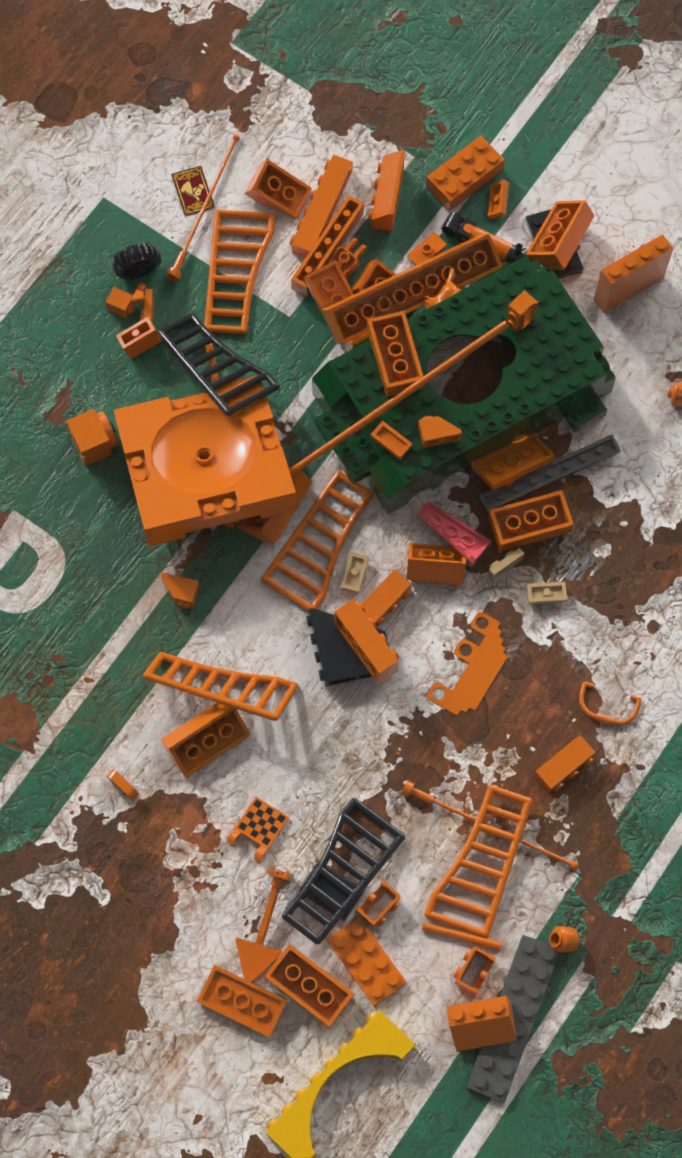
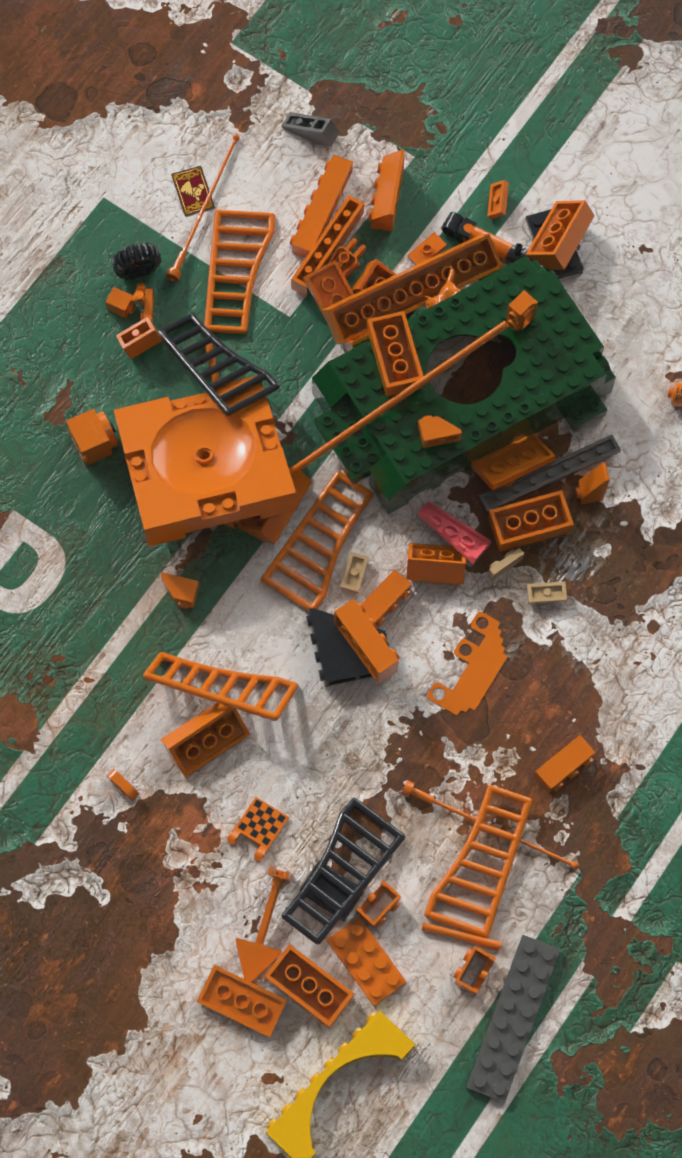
orange slope [244,159,312,219] -> none
orange tile [370,421,413,460] -> none
orange brick [426,136,505,211] -> none
orange slope [447,996,517,1052] -> none
orange head [549,926,580,953] -> none
orange piece [579,682,642,726] -> none
orange brick [594,234,673,313] -> none
none -> dark grey slope [281,112,340,147]
none -> orange slope [575,463,610,505]

